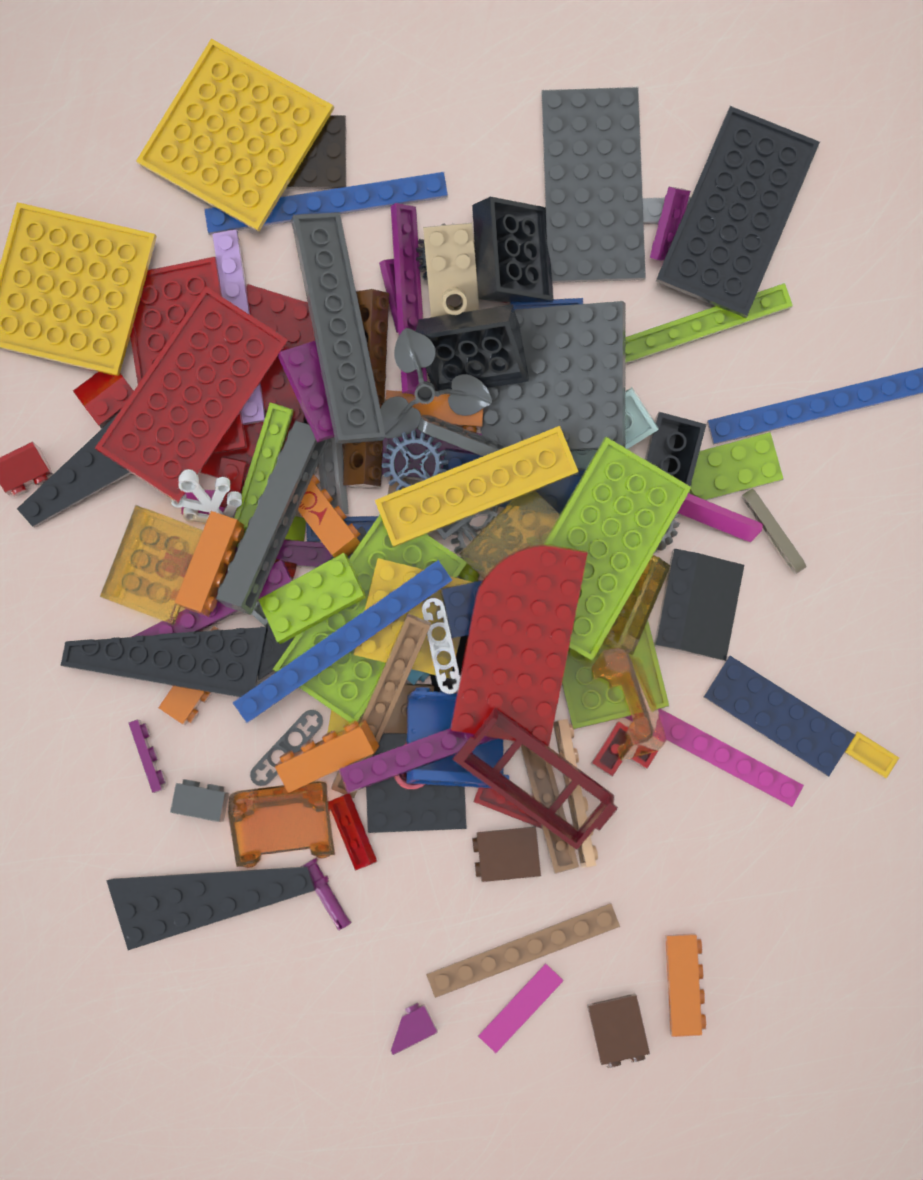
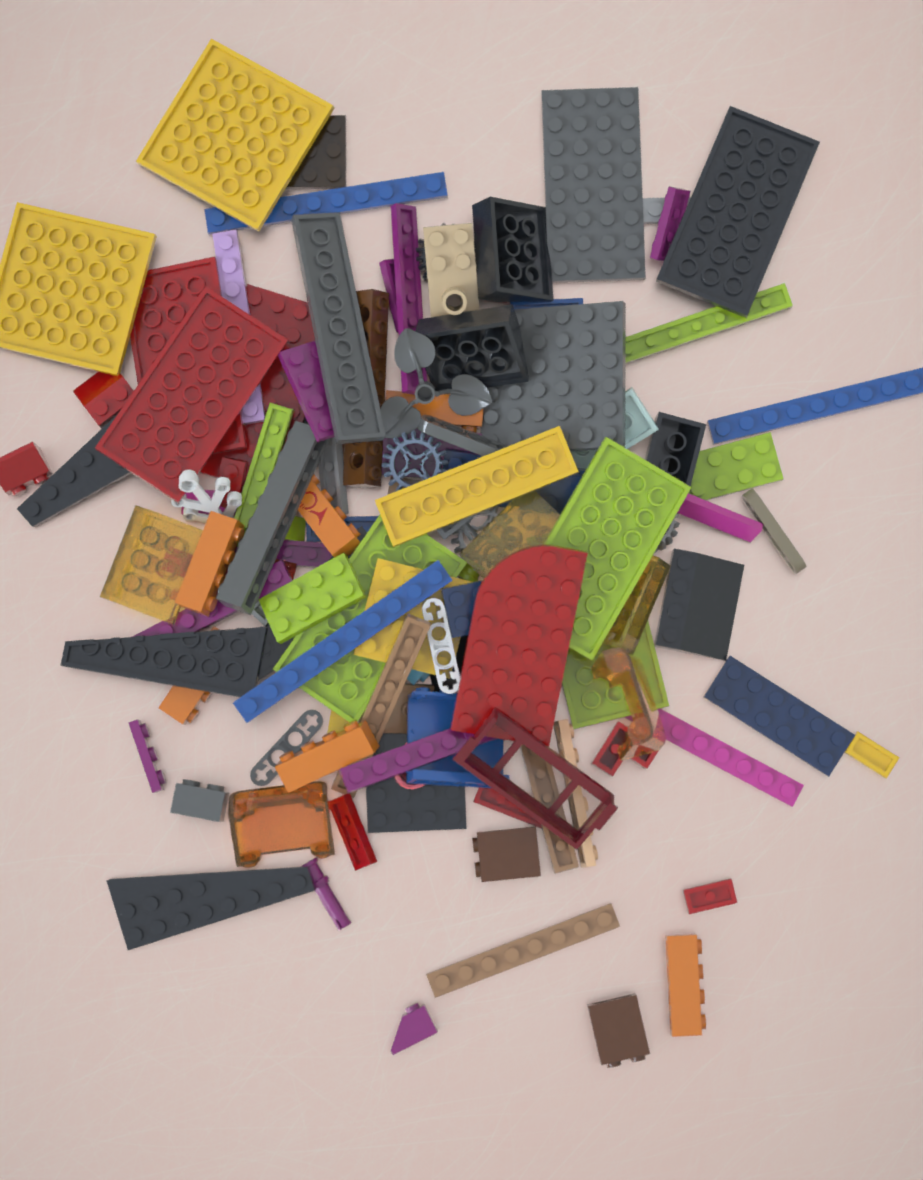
dark pink tile [478,963,564,1053] -> none
none -> red plate [683,878,737,914]

